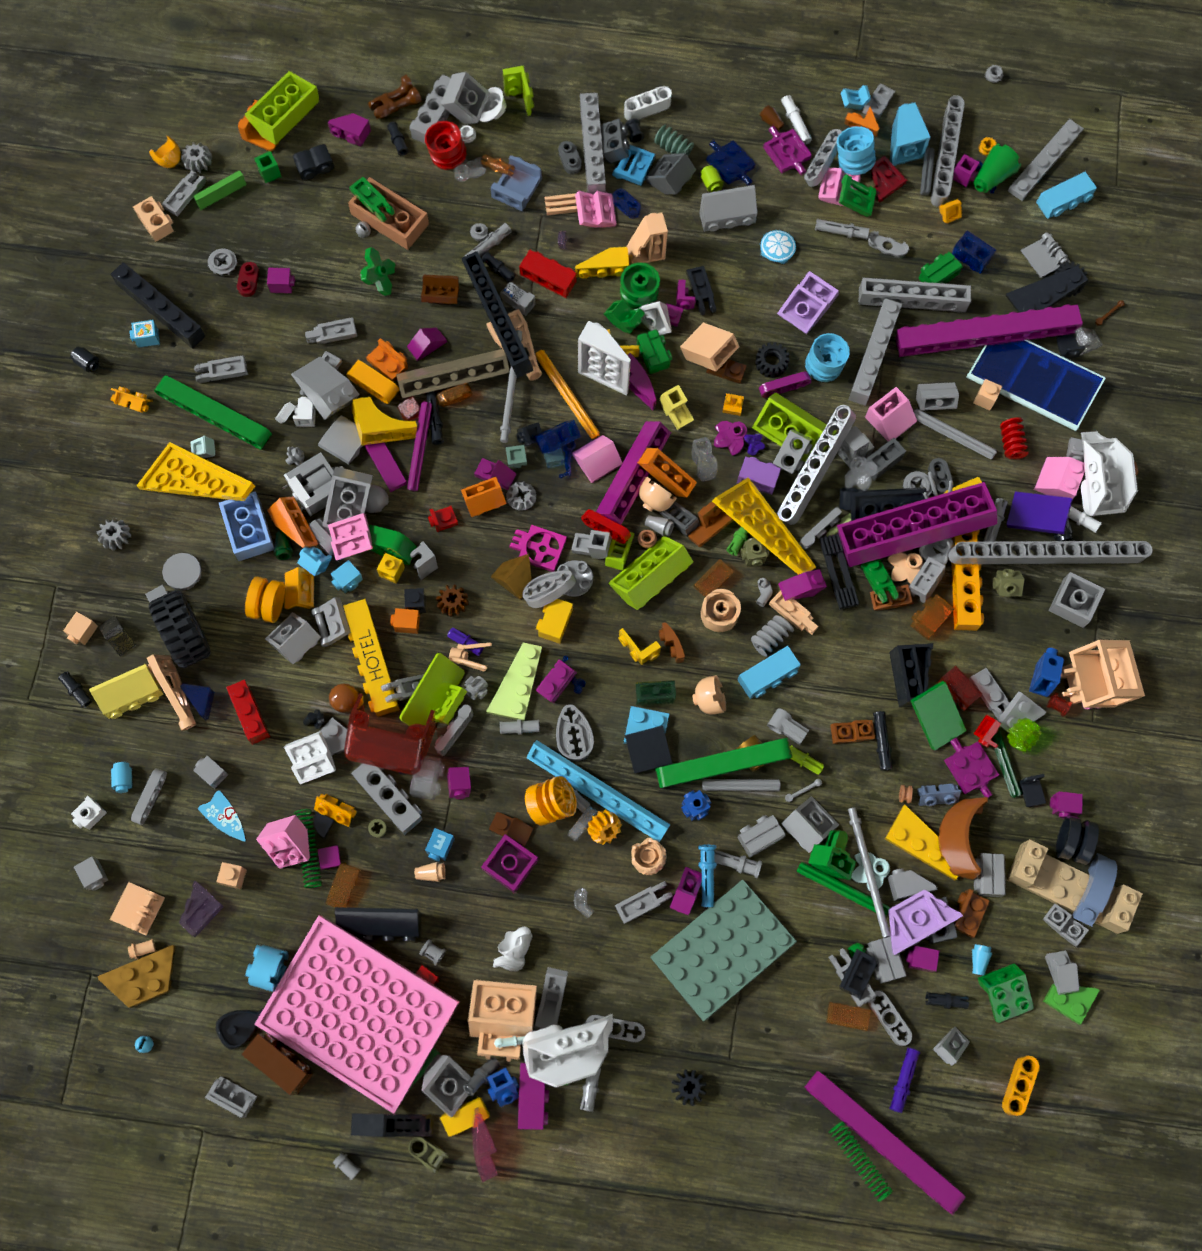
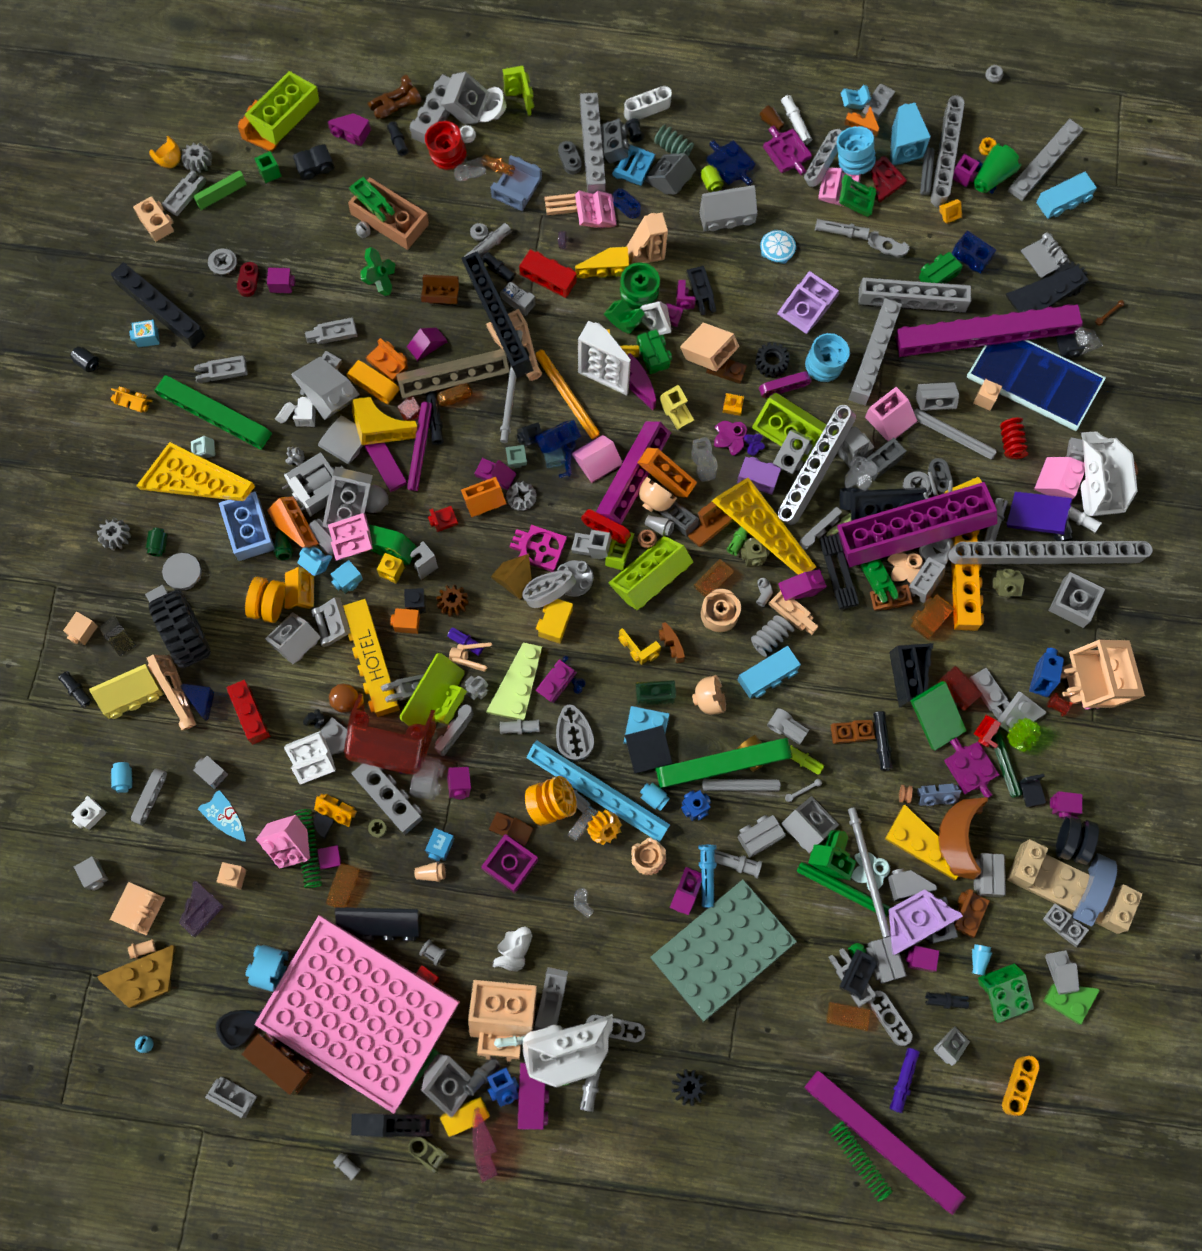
light grey hinge [615,881,673,924] -> none
none -> dark green brick [145,528,168,557]
none -> medium azure brick [640,782,670,811]

